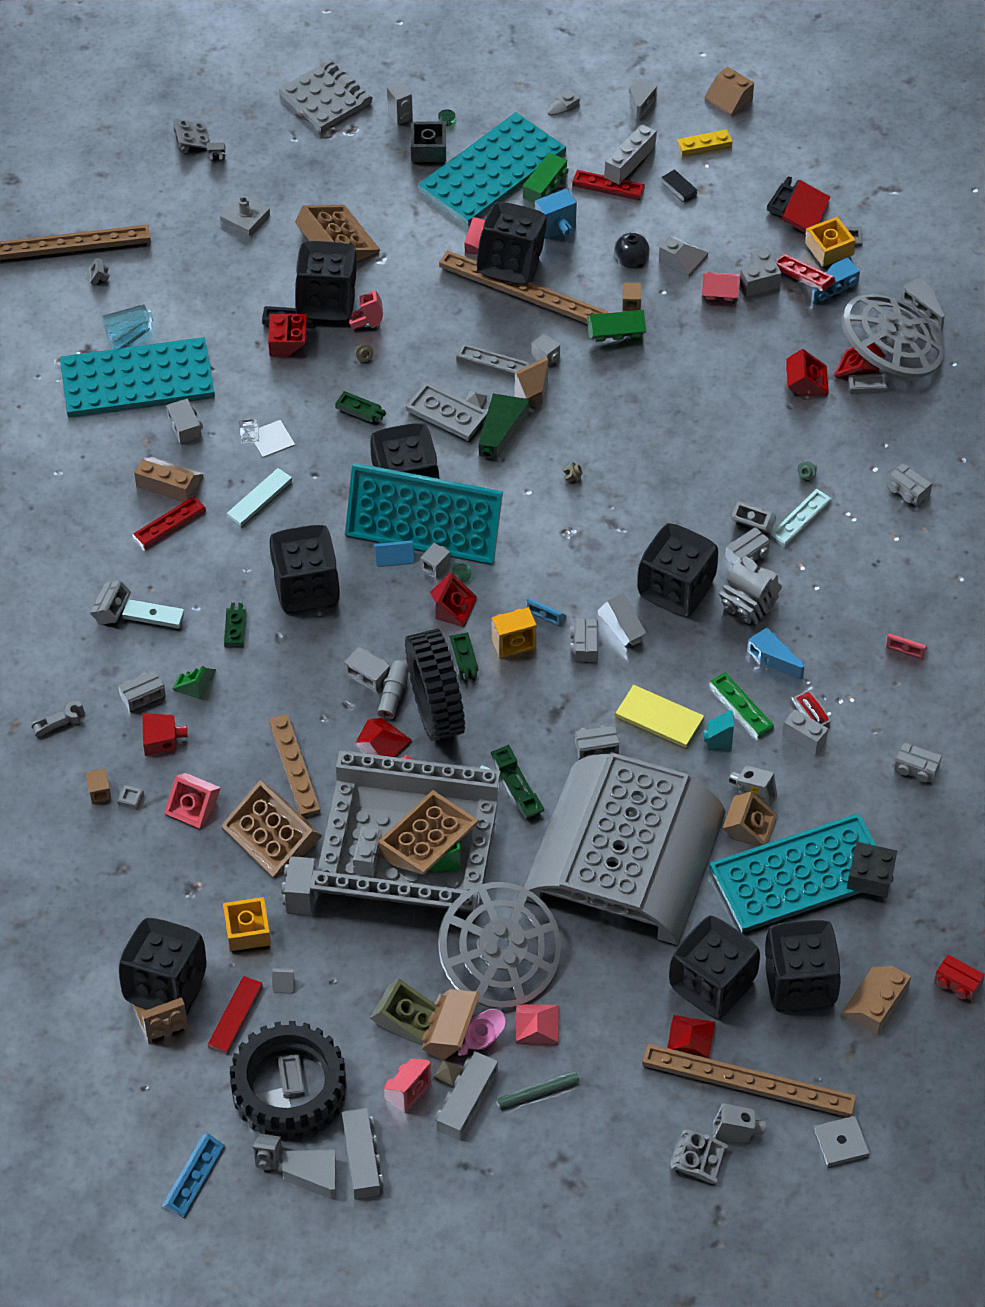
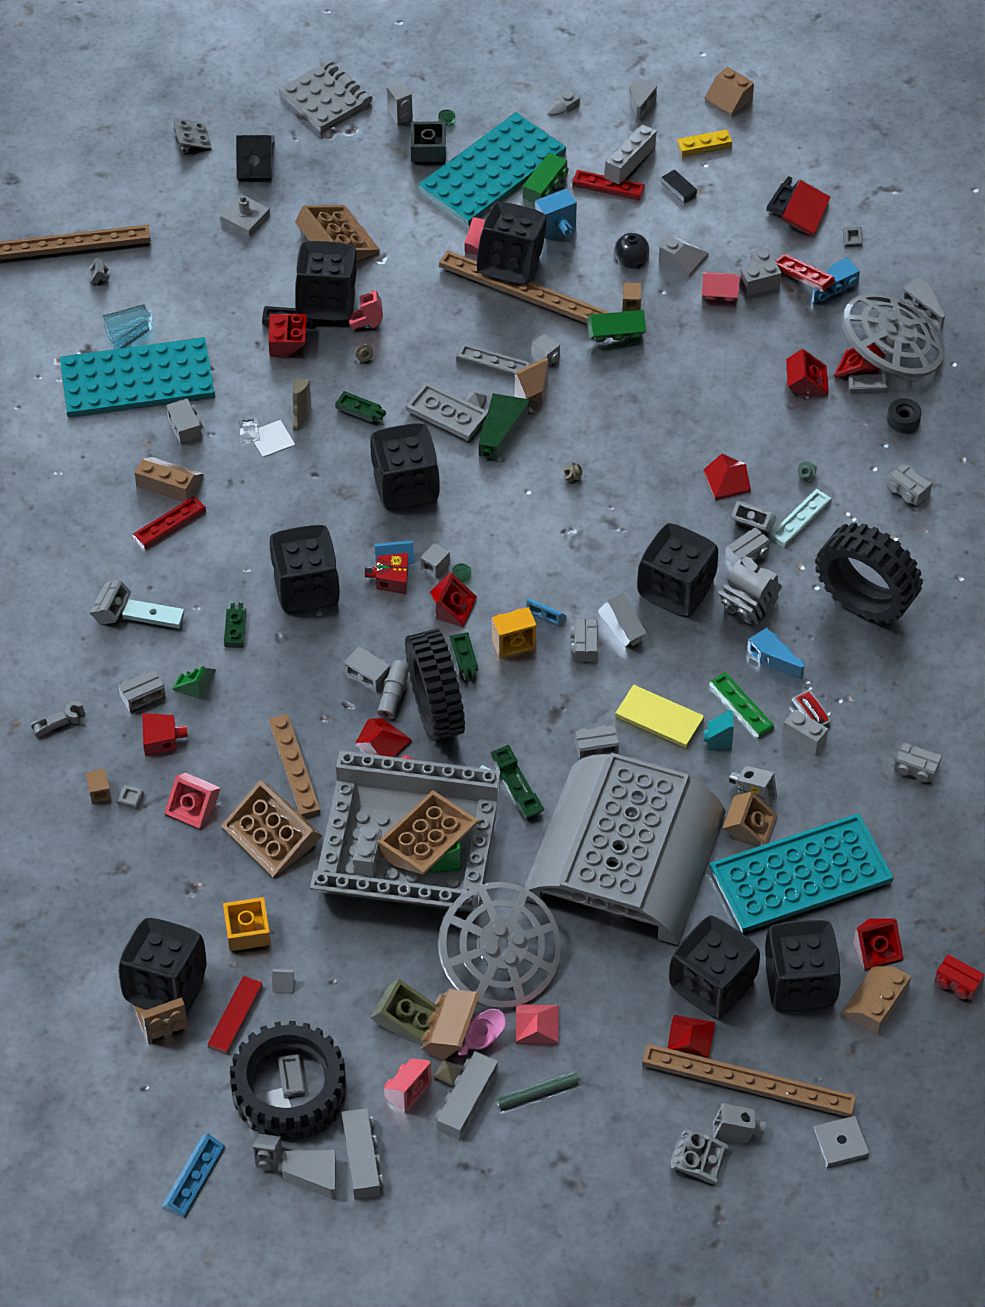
light grey tile [207,142,226,161] -> none
light aqua tile [227,468,292,527] -> none
light grey brick [281,856,316,915] -> none
teal plate [345,463,503,564] -> none
light orange brick [805,216,856,266] -> none
pearl dark grey brick [847,842,897,898] -> none
coral slope [886,633,927,659] -> none
none -> black bracket [236,135,274,178]
none -> dark tan slope [293,379,311,430]
none -> red torso [365,553,409,594]
none -> red slope [703,453,751,500]
none -> black tyre [815,523,923,623]
none -> red slope [853,918,904,969]
none -> black tyre [887,398,922,433]

